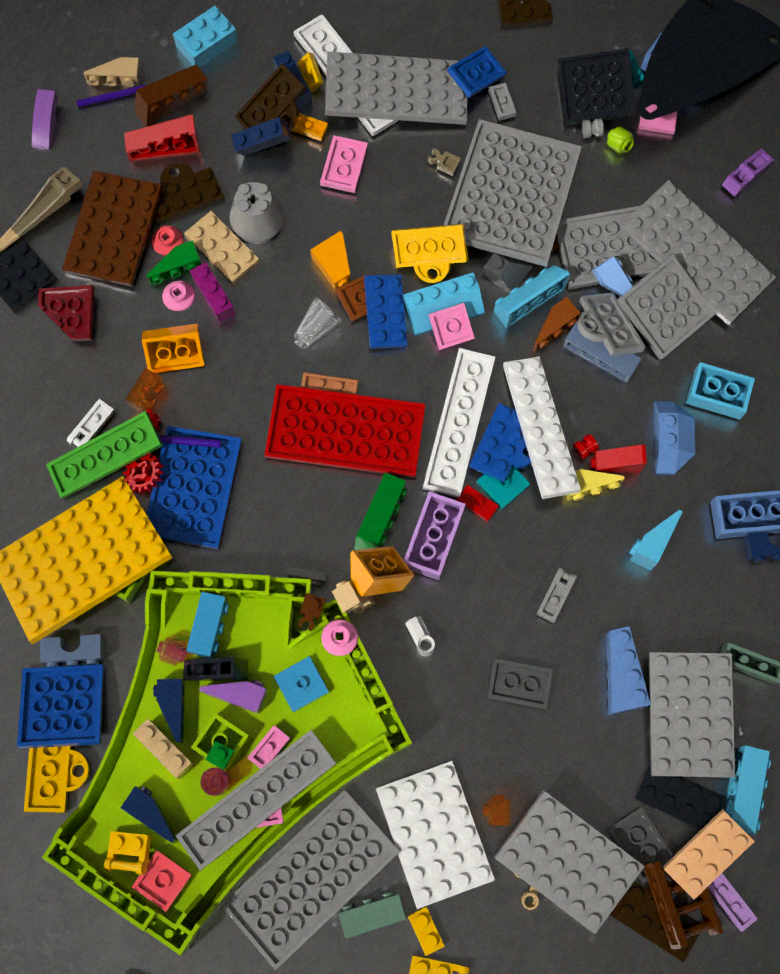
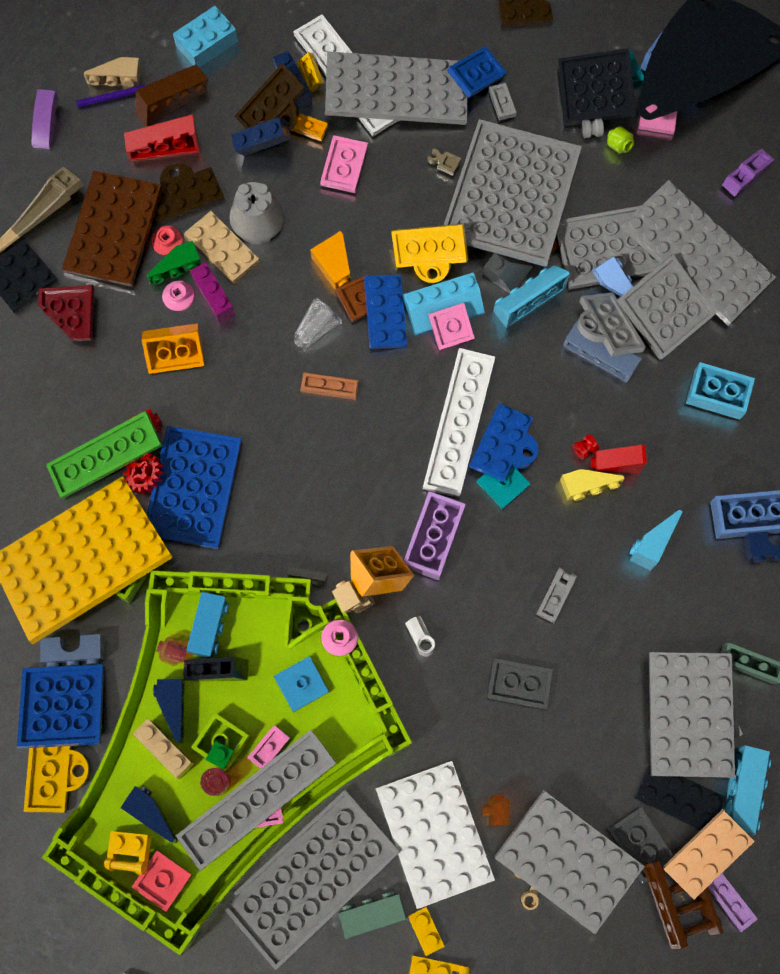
white plate [67,399,115,447] -> none
clear orange brick [125,368,165,413] -> none
dark purple bar [159,435,221,448] -> none
medium lavender slope [199,680,267,714] -> none
red plate [264,384,425,478] -> none
reddish brown plate [298,593,326,632] -> none
green wedge [354,473,408,550] -> none
red plate [456,484,499,523] -> none
white plate [503,357,581,499] -> none
dark orange slope [533,297,581,351] -> none
medium blue wedge [606,626,650,716] -> none
dark brown plate [610,880,700,963] -> none
medium blue wedge [654,401,695,475] -> none

